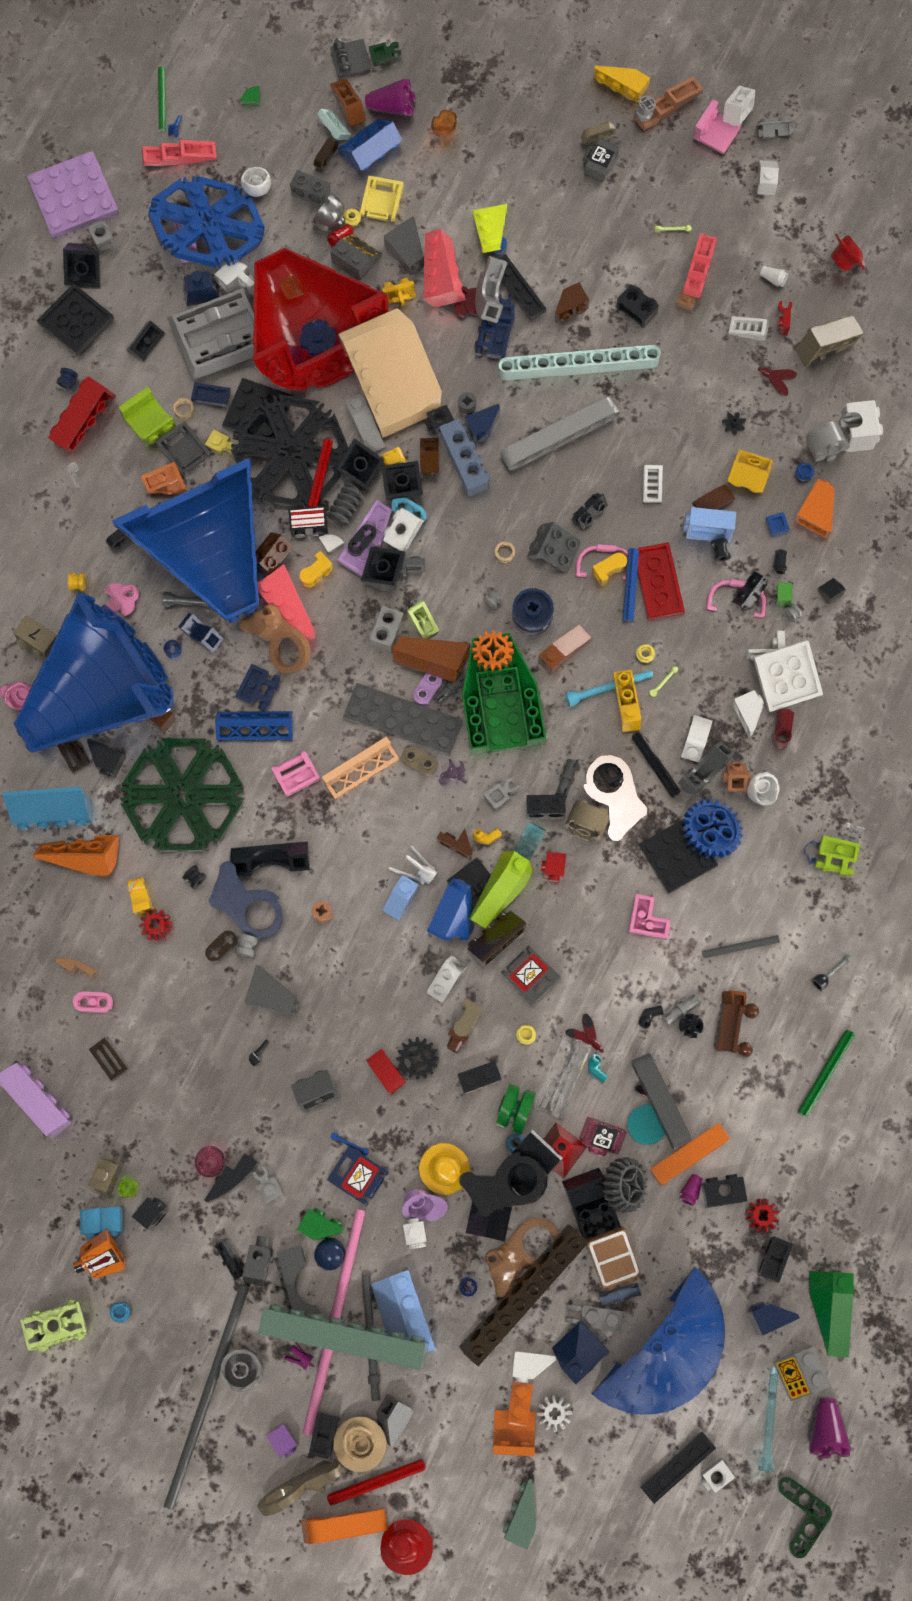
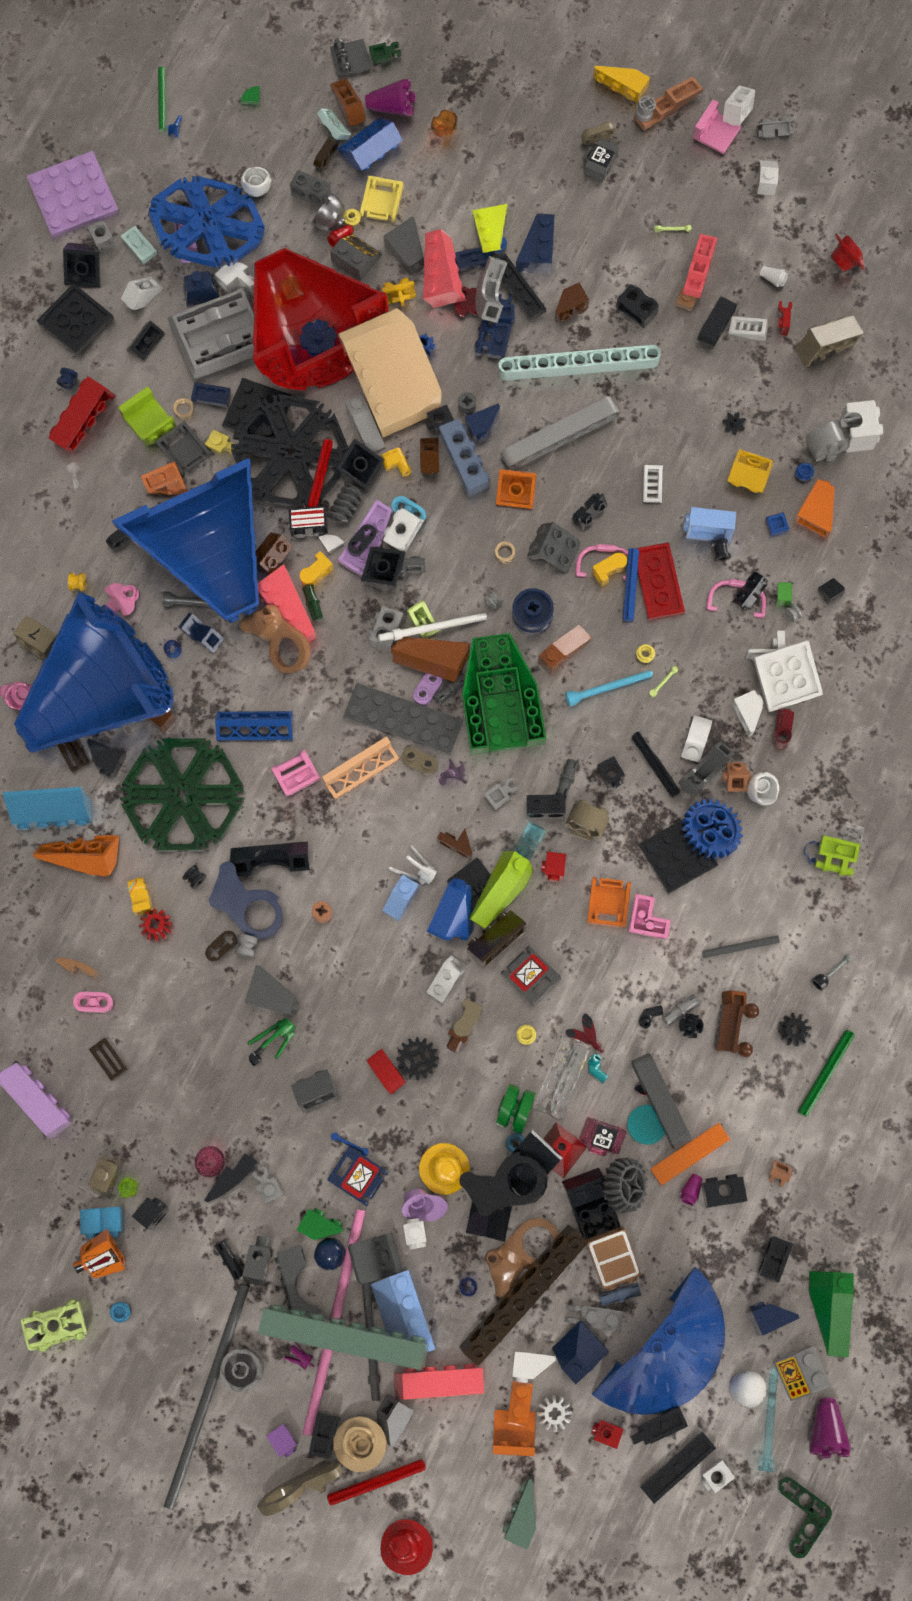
coral slope [141,140,217,166] -> none
dark blue plate [235,664,281,711] -> none
orange beam [301,1508,387,1544] -> none
black slope [381,461,423,500] -> none
black brick [457,1061,502,1095] -> none
orange gear [472,630,514,672] -> none
yellow arm [473,828,502,845] -> none
animal [583,754,647,841] -> none
yellow slope [613,670,642,733] -> none
reddish brown slope [692,484,736,510] -> none
red gear [745,1198,779,1233] -> none
dark red piece [757,368,797,396] -> none
black pin [772,549,787,575] -> none
none -> light aqua plate [121,226,157,264]
none -> white slope [121,276,164,310]
none -> green plant [247,1018,296,1059]
none -> dark green axle [302,584,323,622]
none -> dark grey bracket [348,1232,403,1285]
none -> white bar [378,613,487,642]
none -> coral wedge [394,1364,484,1400]
none -> blue gear [419,333,435,356]
none -> dark blue plate [455,247,493,272]
none -> orange slope [496,469,537,509]
none -> dark blue wedge [516,214,555,274]
none -> orange container [587,877,631,929]
none -> red brick [591,1419,624,1449]
none -> black hinge [630,1407,688,1445]
none -> black beam [697,296,737,348]
none -> white hair [730,1371,767,1408]
none -> nougat tile [769,1160,792,1187]
none -> black gear [777,1013,812,1047]

